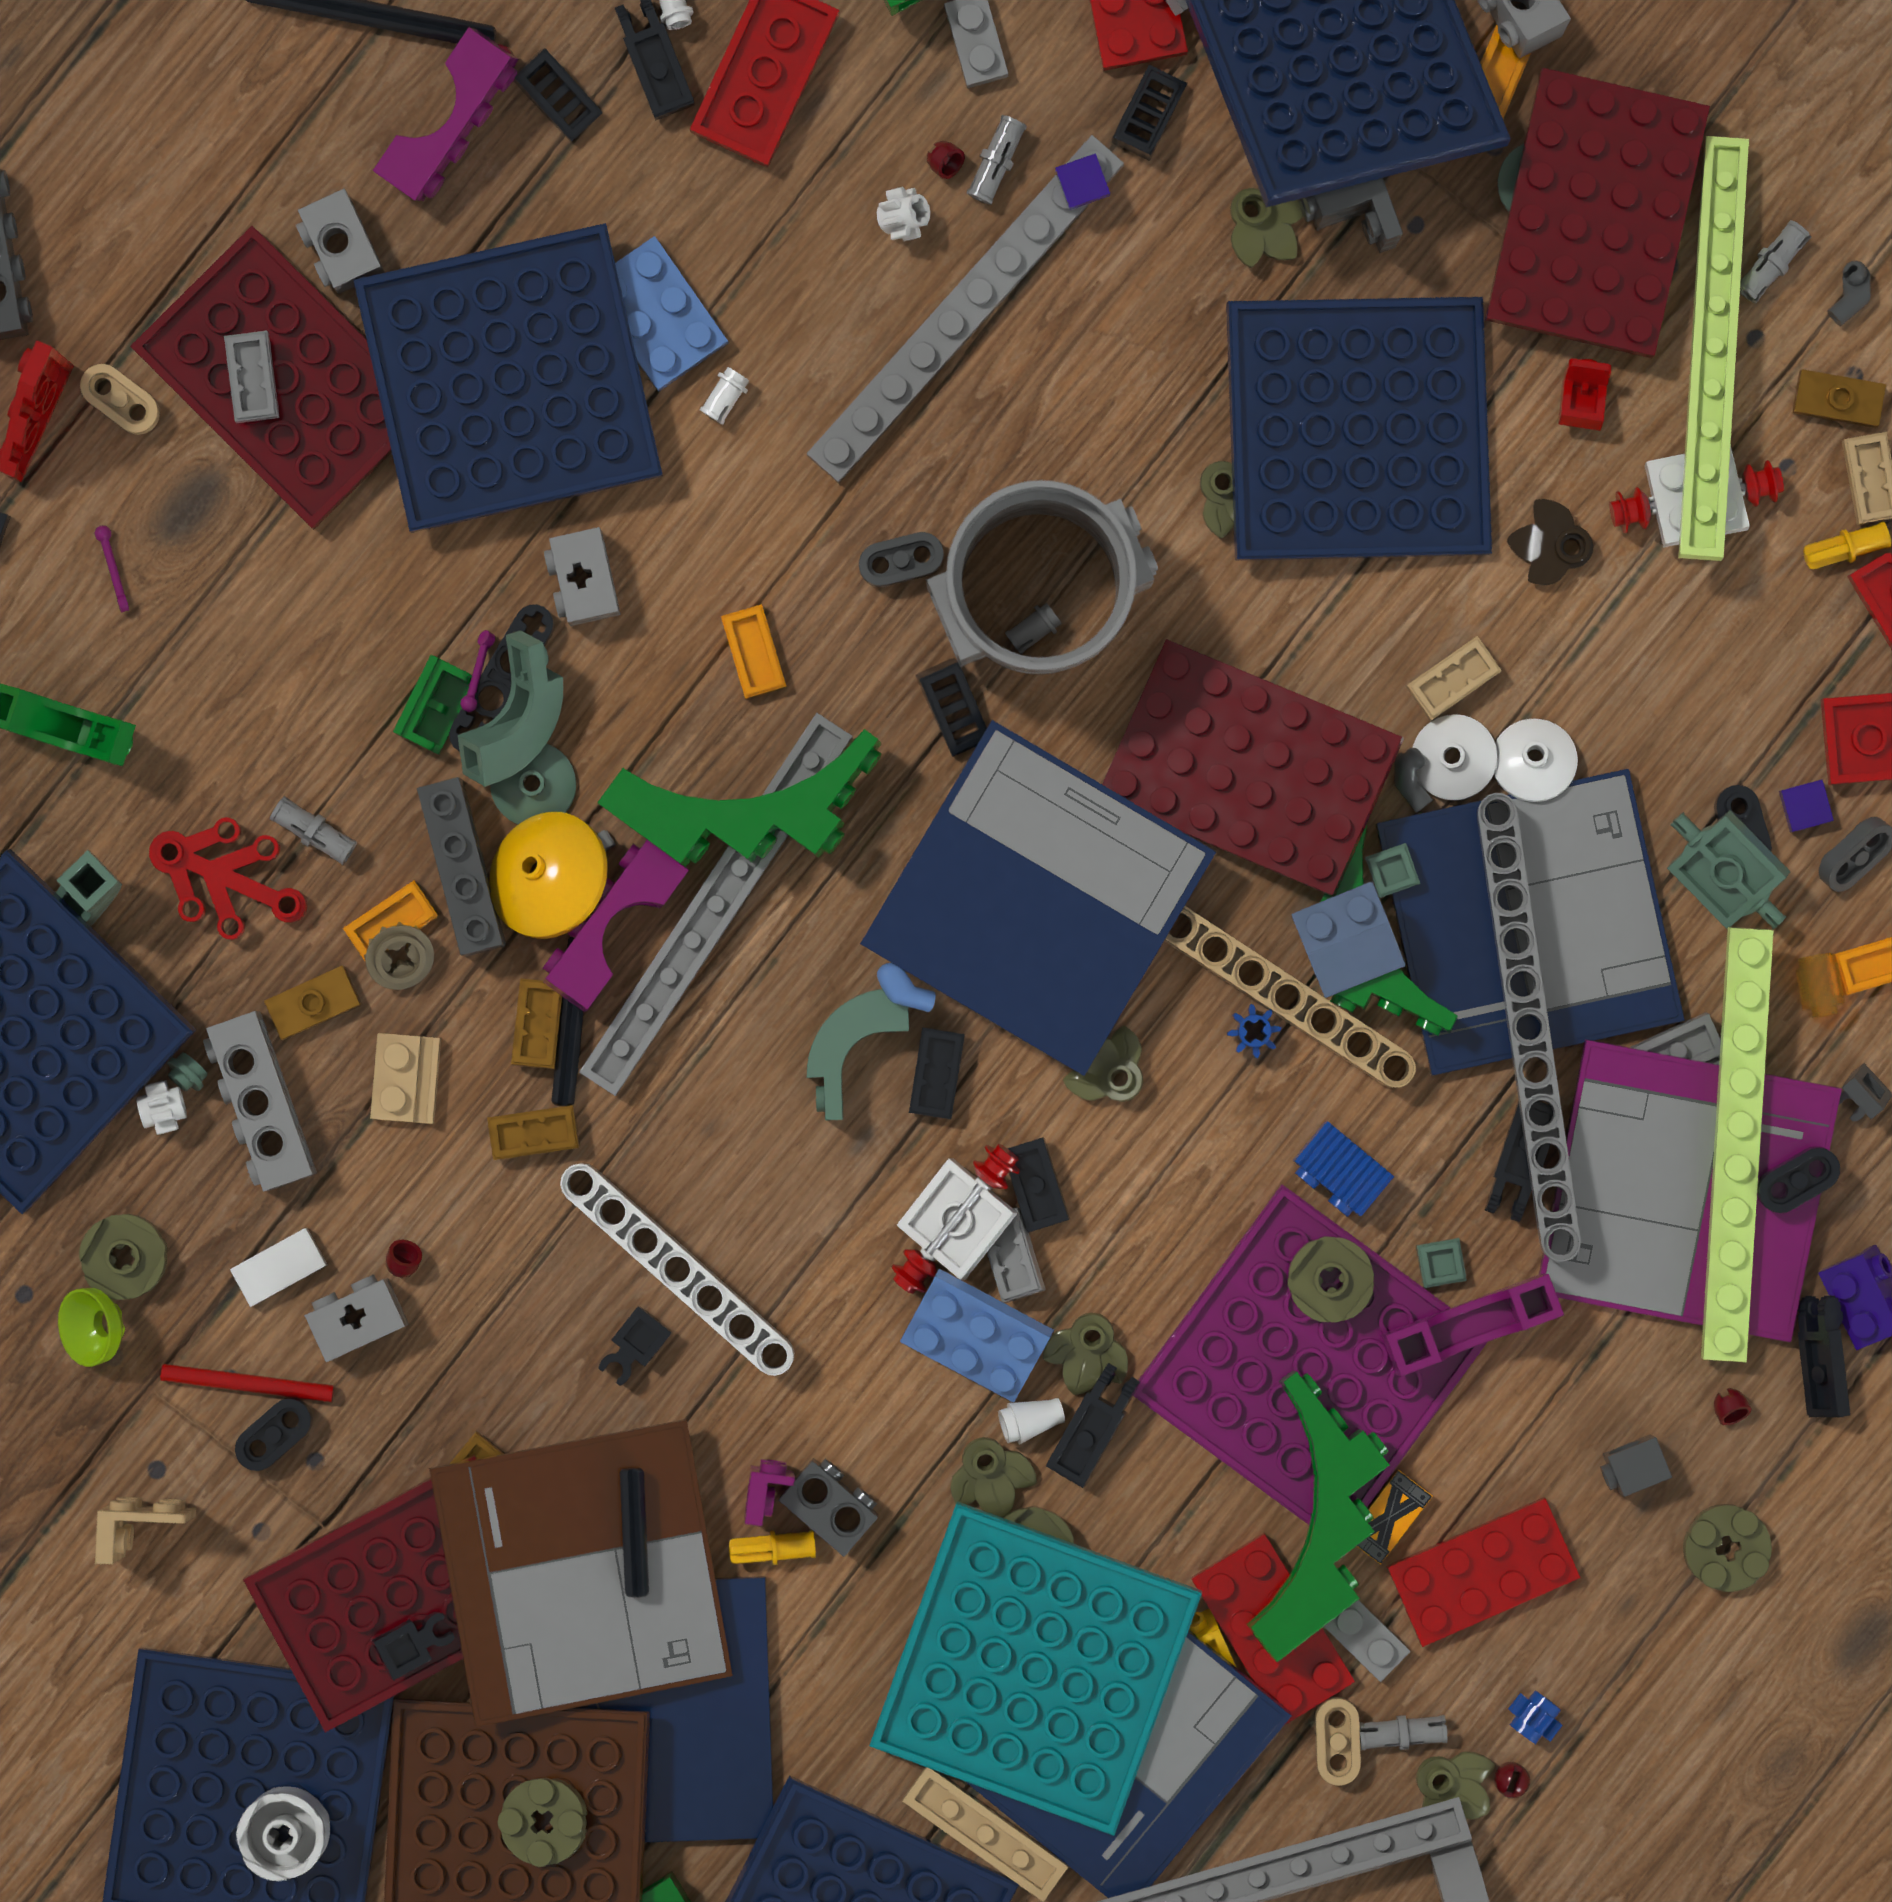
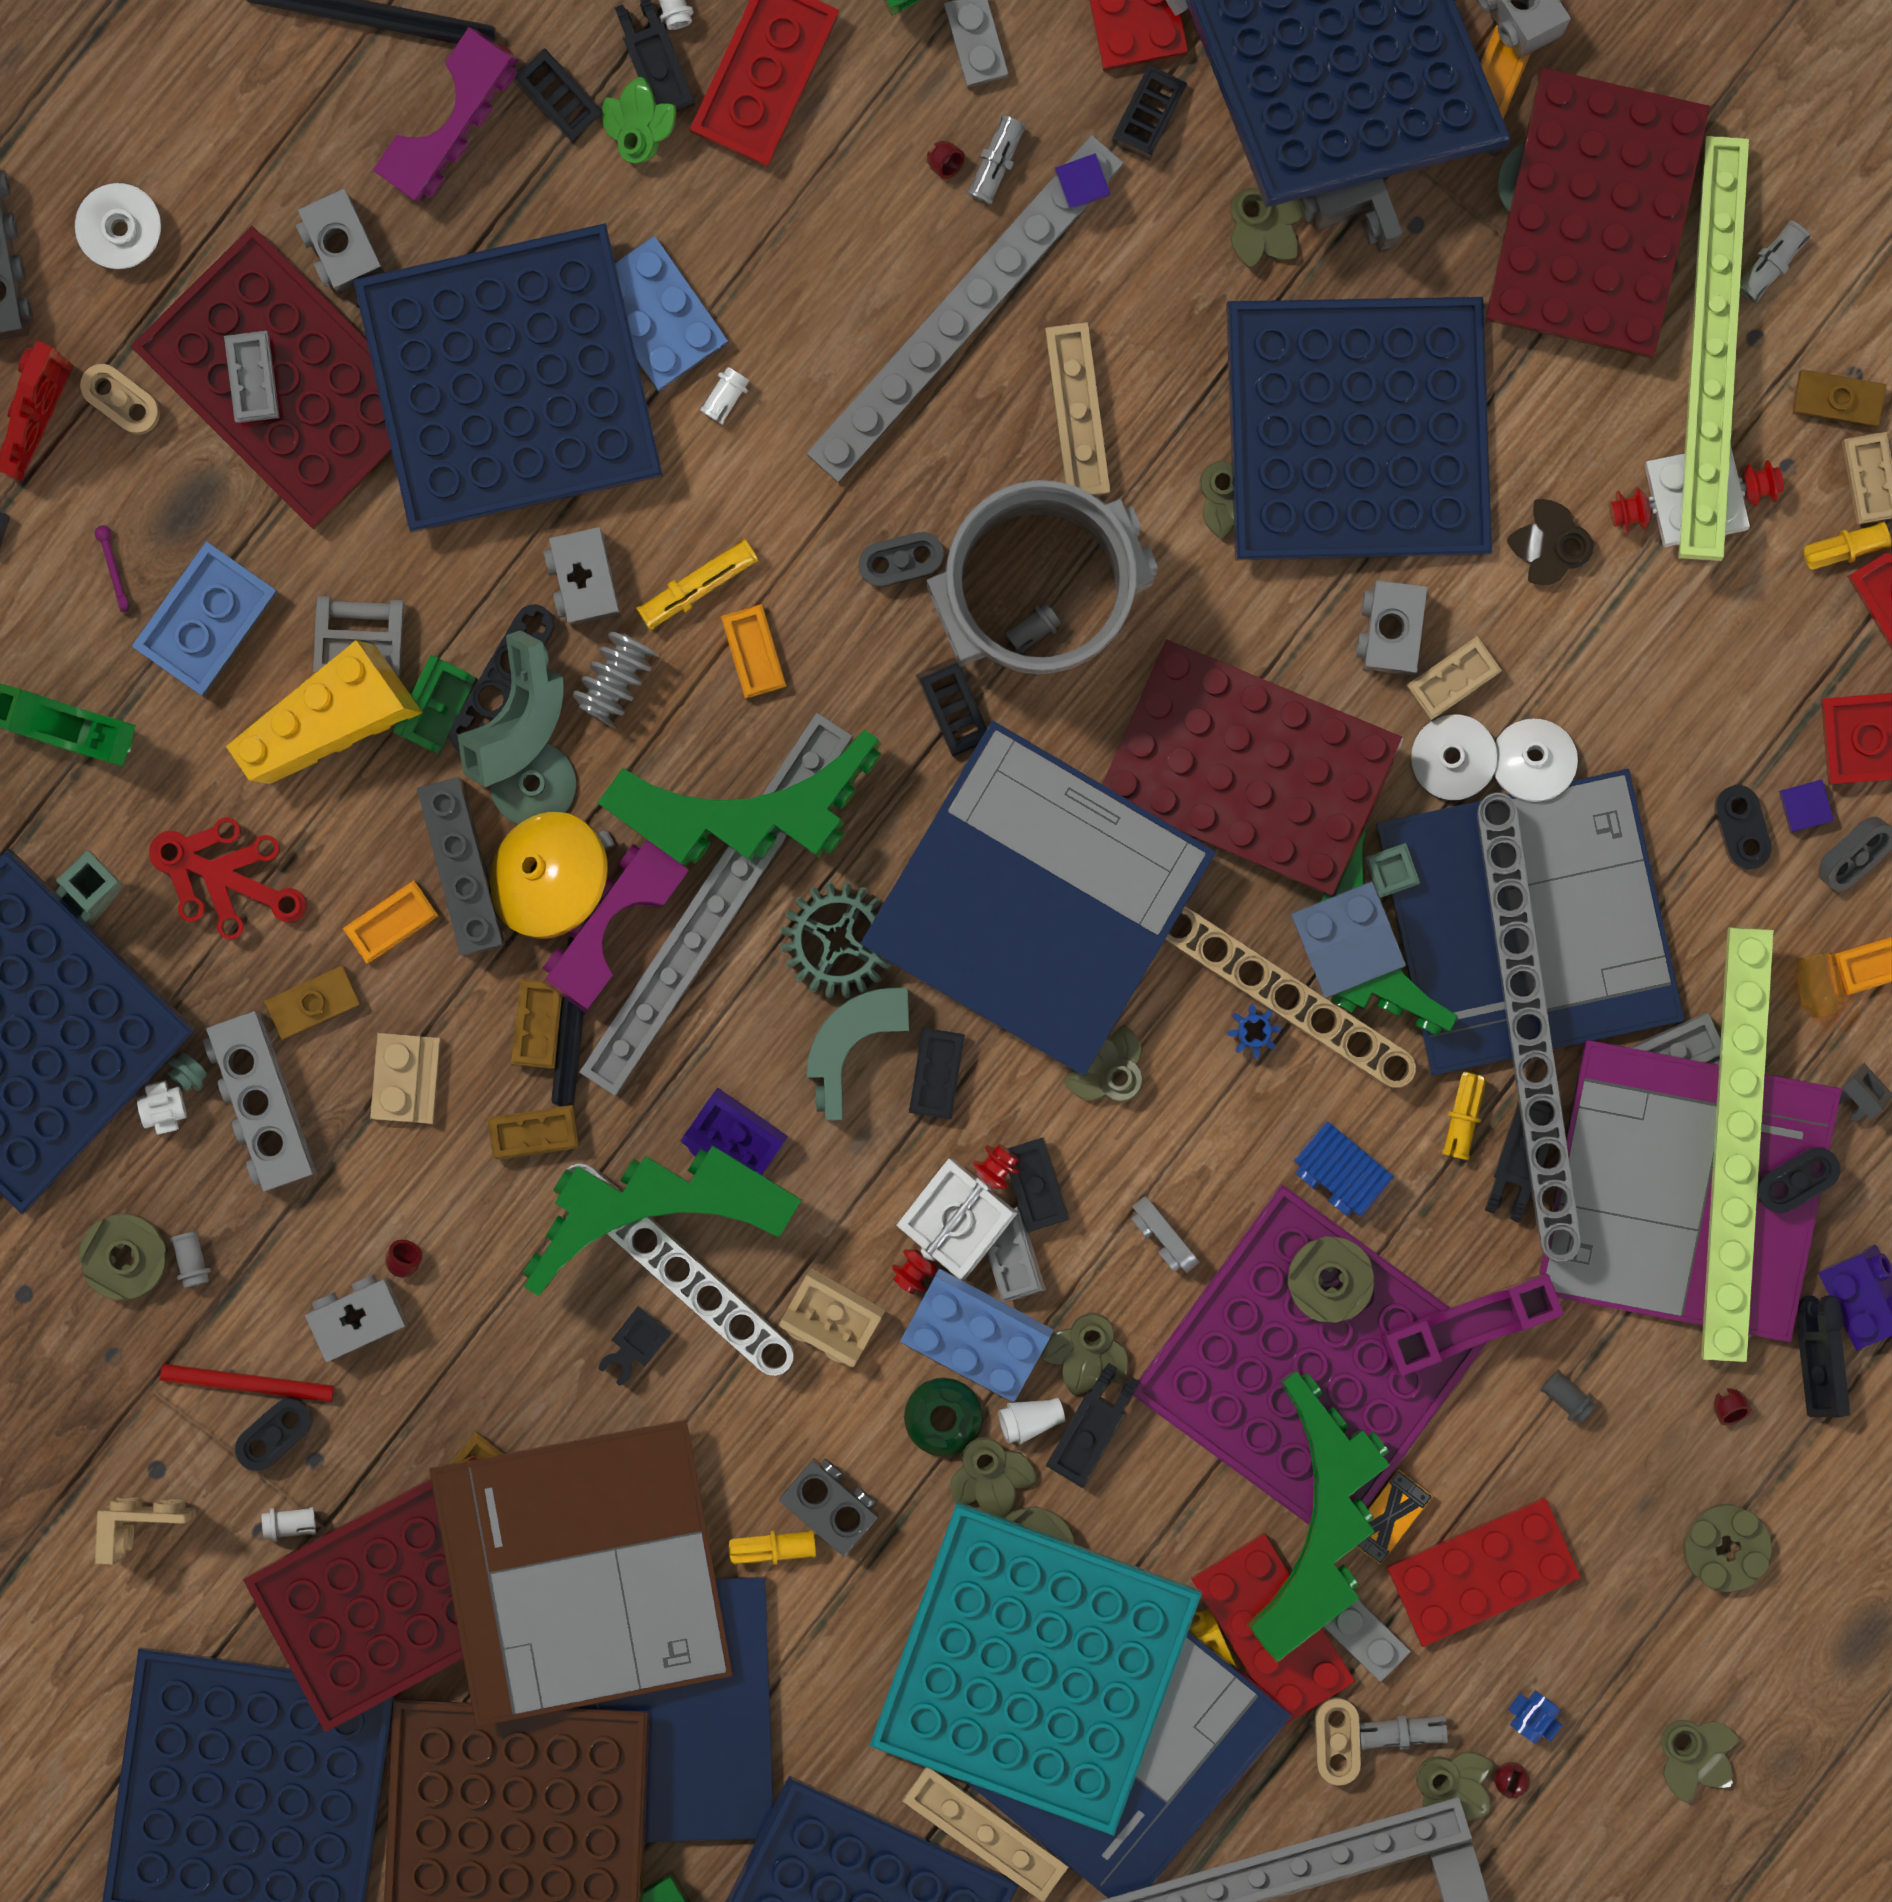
lime piece [58,1288,125,1367] -> none
white tile [230,1228,328,1307] -> none
white brick [236,1787,330,1881] -> none
light grey pin [270,796,357,865] -> none
dark tan gear [364,922,434,990] -> none
black plate [371,1611,455,1681] -> none
magenta hinge [460,630,495,712] -> none
olive plate [497,1777,587,1867] -> none
black axle [620,1468,649,1598] -> none
magenta bracket [744,1459,795,1526] -> none
white gear [877,187,930,241] -> none
medium blue arm [877,963,936,1012] -> none
dark grey arm [1394,747,1433,813] -> none
sand green tile [1416,1238,1467,1288] -> none
red bracket [1558,358,1612,431] -> none
dark grey brick [1600,1435,1672,1497] -> none
sand green plate [1667,810,1791,930] -> none
dark grey arm [1827,261,1871,326] -> none
none -> white dish [75,183,161,269]
none -> medium blue plate [132,541,278,697]
none -> light grey pin [170,1231,211,1288]
none -> yellow wedge [226,640,423,785]
none -> white pin [262,1507,316,1543]
none -> light grey plate [313,596,405,677]
none -> green arch [522,1146,802,1296]
none -> light grey piece [572,632,659,729]
none -> bright green plate [602,77,676,164]
none -> yellow pin [636,538,759,631]
none -> dark purple bracket [680,1087,788,1175]
none -> tan bracket [779,1268,886,1367]
none -> sand green gear [780,882,891,998]
none -> dark green piece [904,1377,983,1456]
none -> tan plate [1045,322,1110,496]
none -> light grey plate [1131,1196,1200,1273]
none -> light grey brick [1356,580,1427,676]
none -> yellow axle [1442,1072,1487,1160]
none -> dark grey pin [1540,1369,1596,1424]
none -> olive plate [1661,1720,1739,1802]

